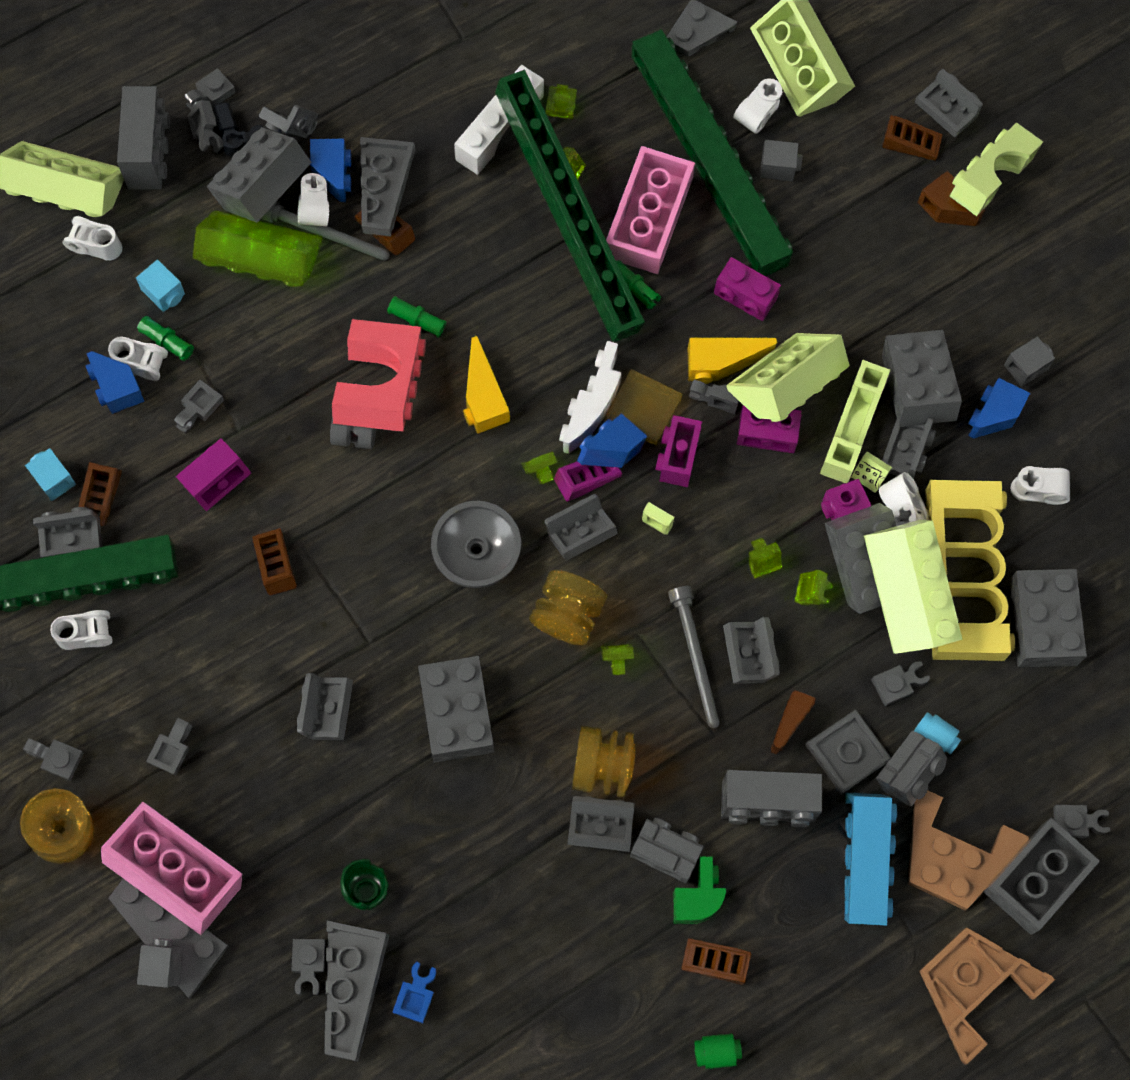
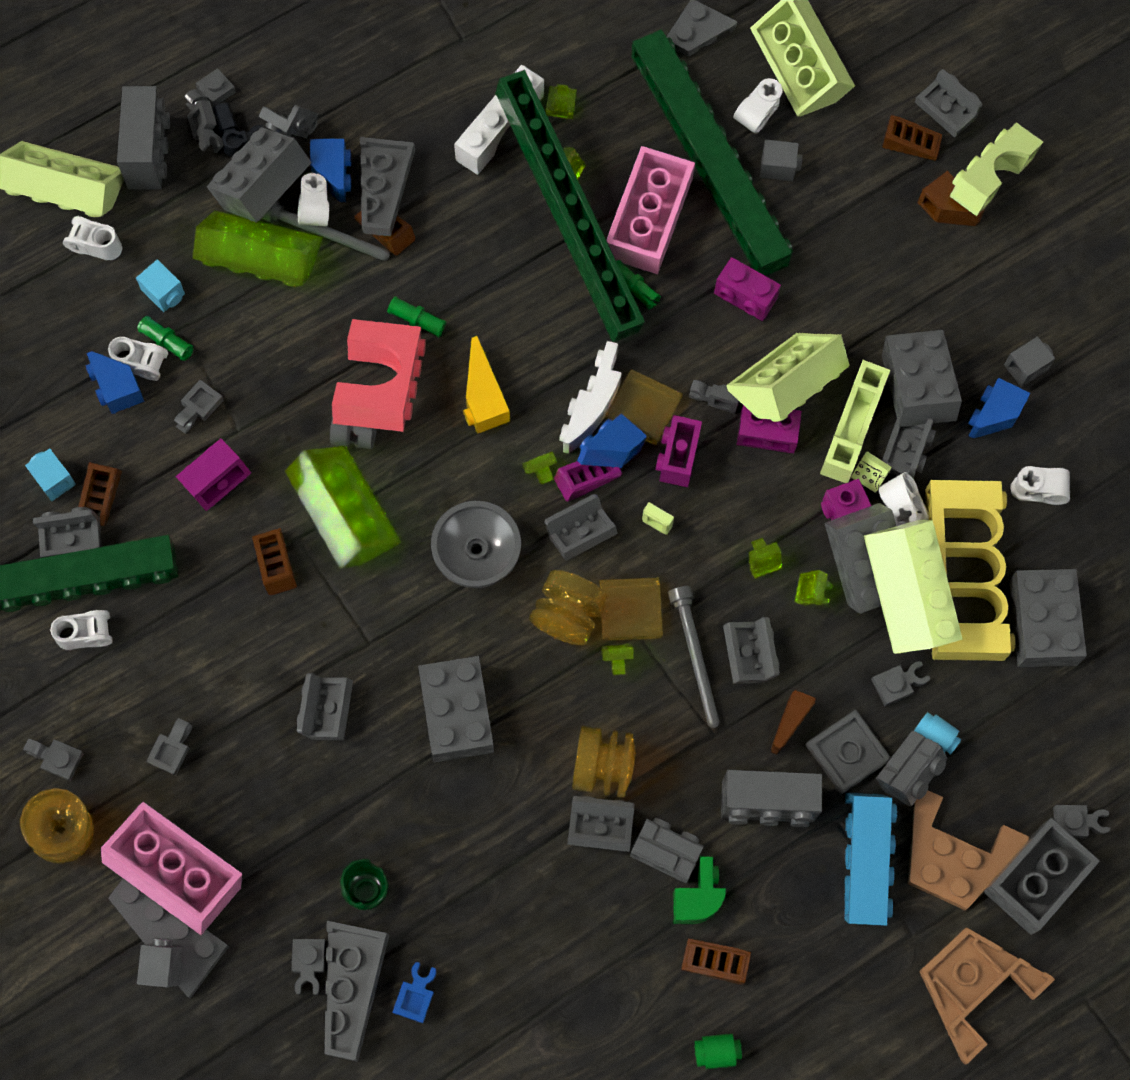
yellow slope [688,338,777,384] -> none
none -> clear neon green slope [285,446,401,569]
none -> clear yellow plate [599,578,663,640]

